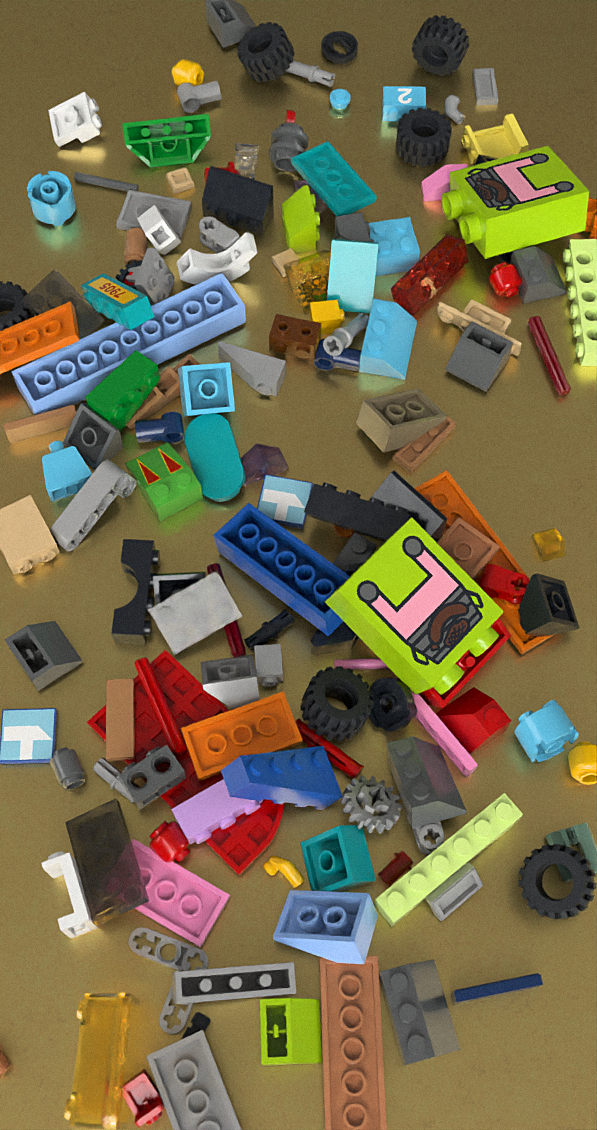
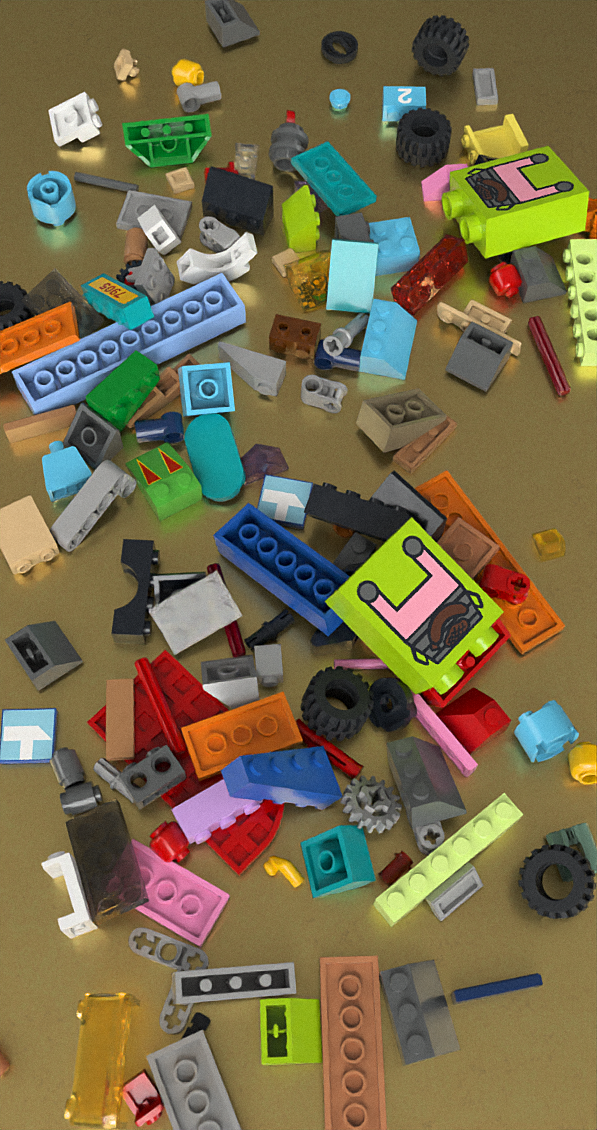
black tyre [237,22,295,82] -> none
light blue slope [273,890,378,964] -> none
light grey pin [285,60,335,87] -> none
yellow brick [310,300,344,334] -> none
light grey arm [444,95,465,125] -> none
black slope [518,573,580,637] -> none
none -> dark grey brick [60,781,103,816]
none -> tan tile [114,48,139,81]
none -> light grey piece [300,375,348,413]

